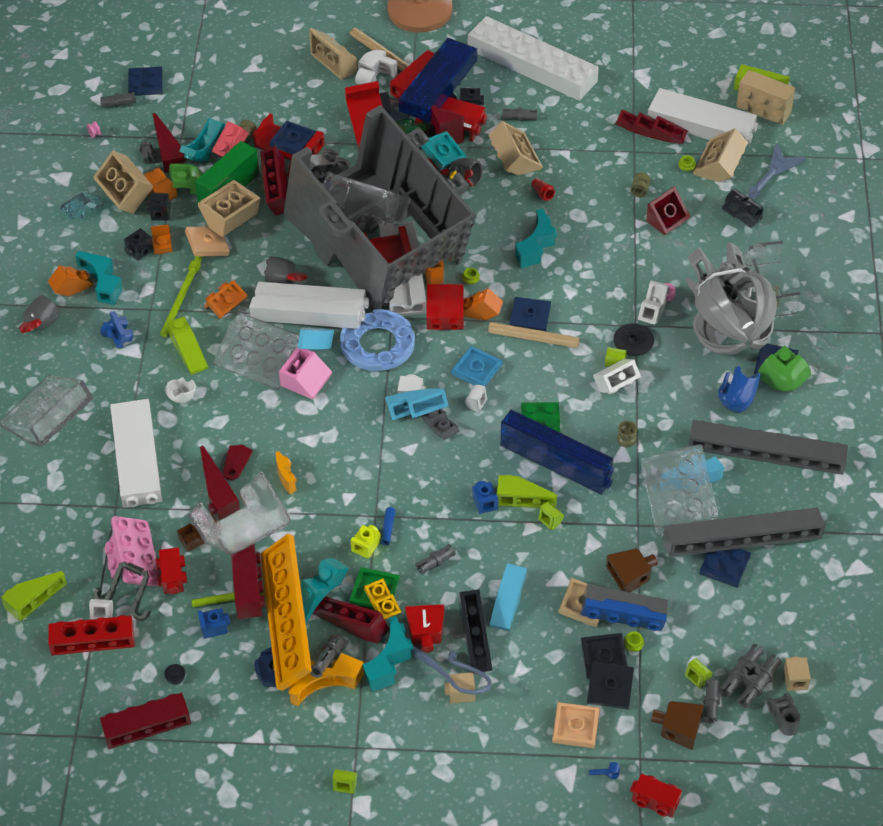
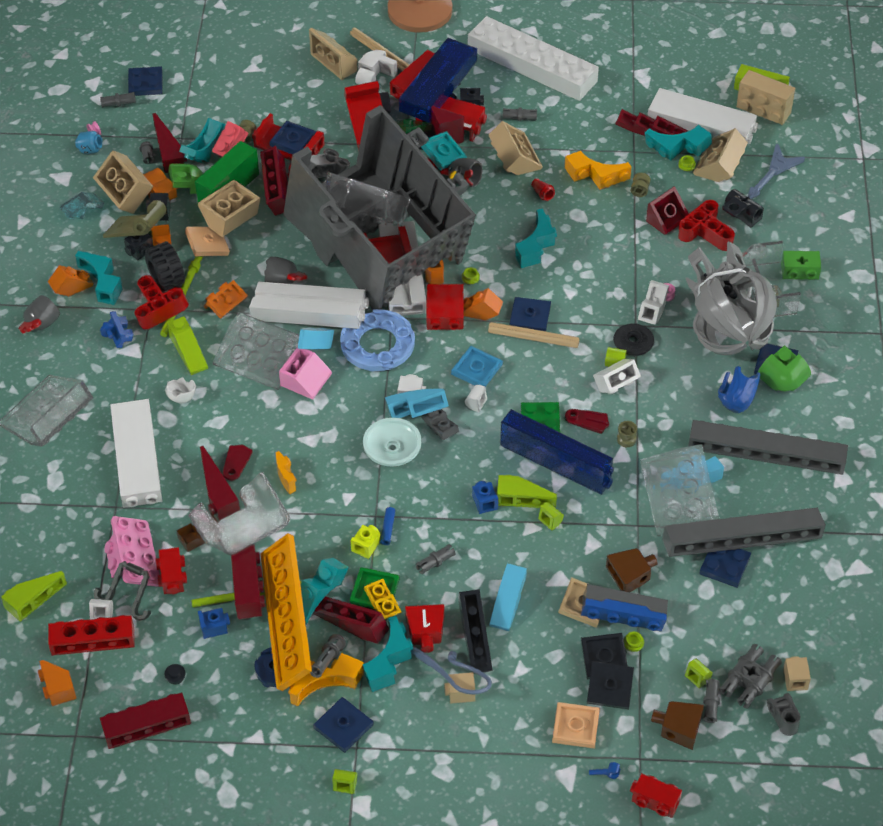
none -> orange slope [38,660,77,706]
none -> dark azure head [75,131,102,154]
none -> olive door [103,200,166,238]
none -> red beam [134,275,189,330]
none -> black tyre [145,241,185,292]
none -> dark blue plate [313,697,374,753]
none -> light aqua dish [363,418,421,466]
none -> light orange arch [565,151,632,190]
none -> dark red piece [565,409,609,434]
none -> teal arch [645,125,712,161]
none -> red beam [678,200,735,251]
none -> bright green brick [781,251,821,280]

